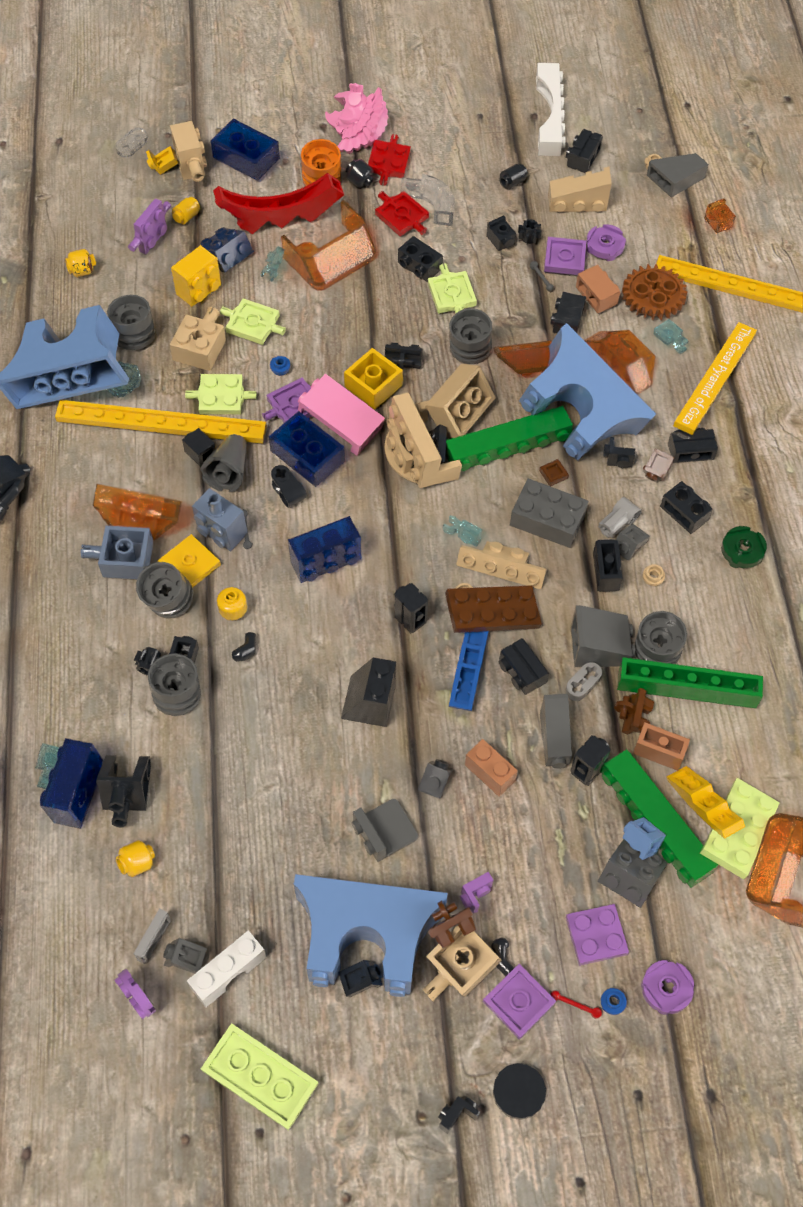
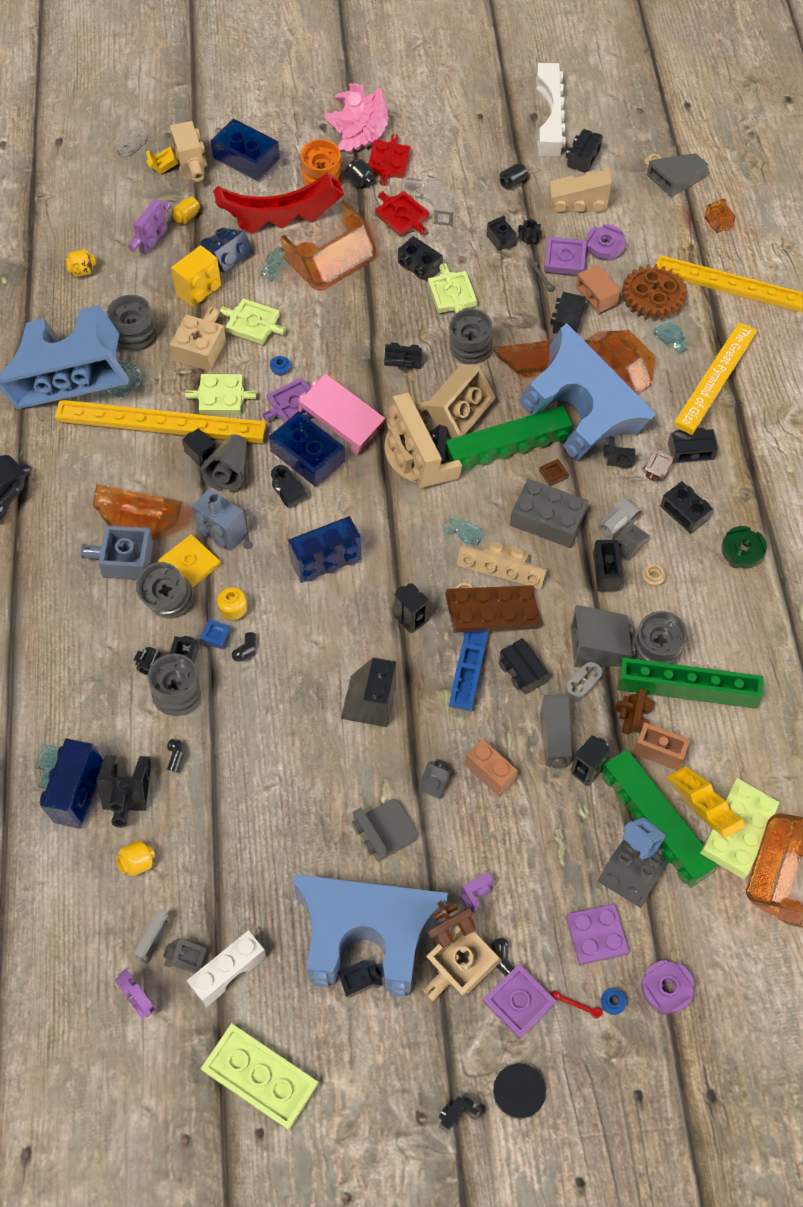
yellow brick [344,348,403,410] -> none
none -> black arm [167,739,184,773]
none -> blue plate [200,620,231,649]

